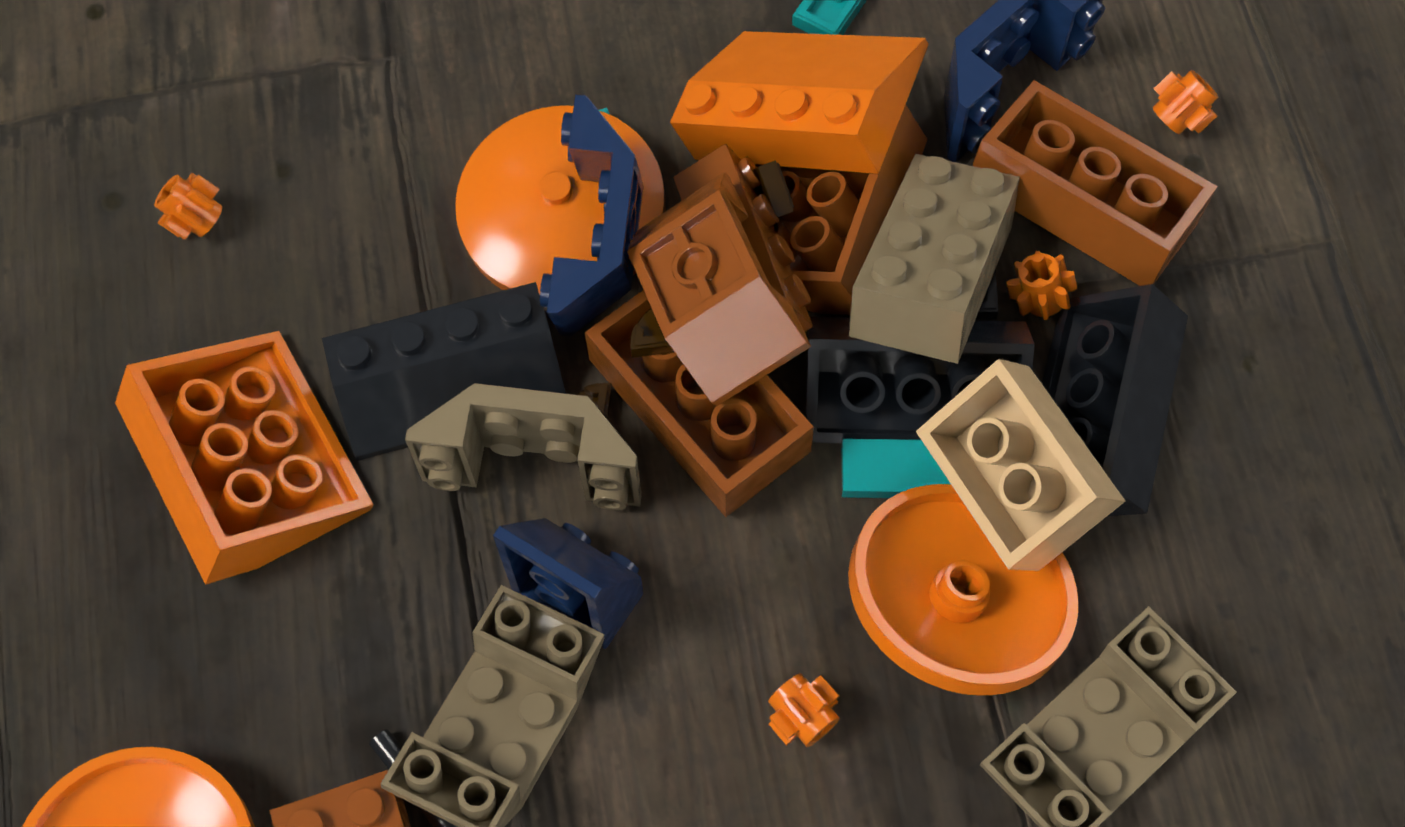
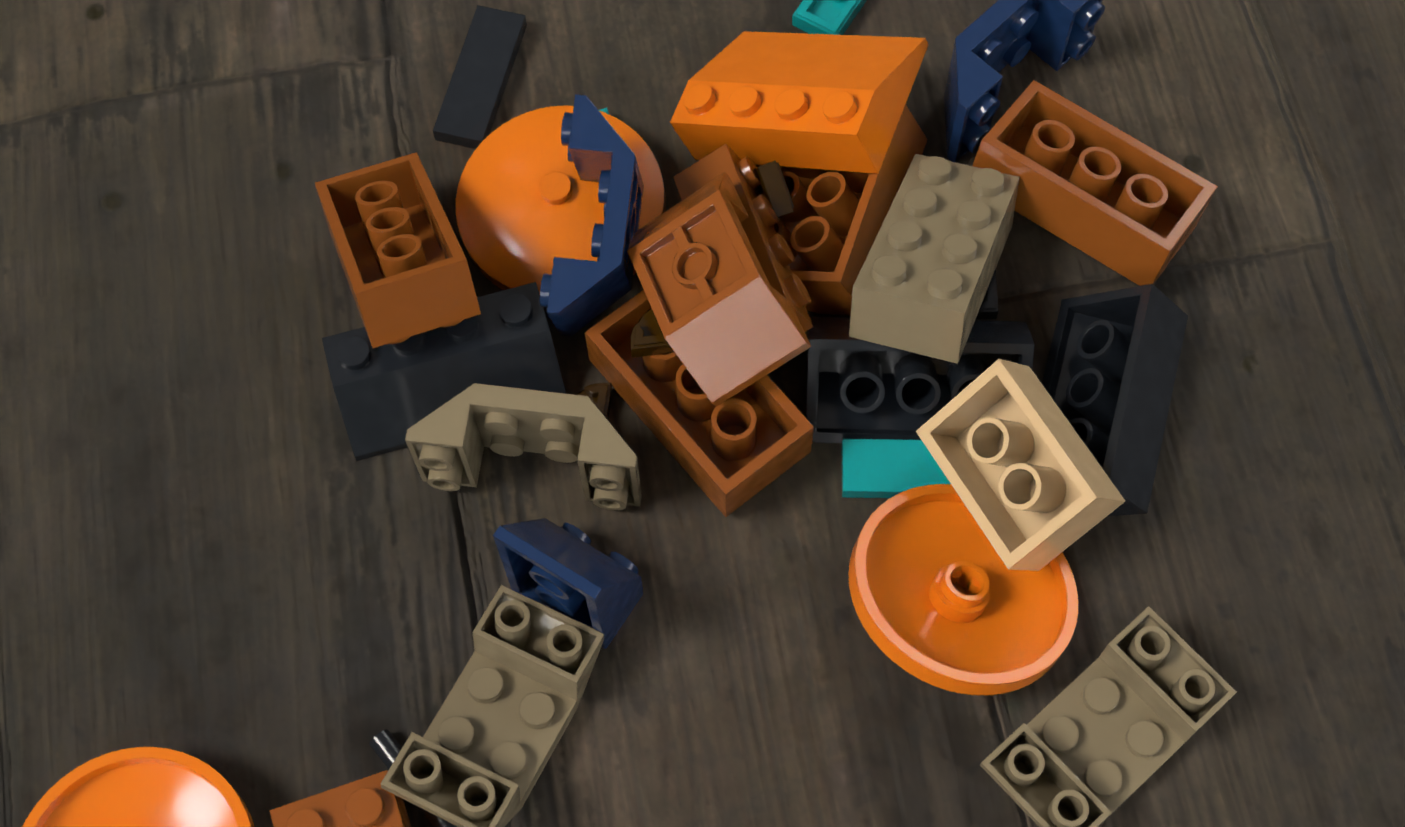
orange slope [115,331,374,585] -> none
orange gear [154,173,222,240] -> none
orange gear [768,673,840,747] -> none
orange gear [1007,251,1077,320] -> none
orange gear [1153,70,1219,134] -> none
none -> dark orange brick [315,152,481,348]
none -> black tile [433,5,527,149]

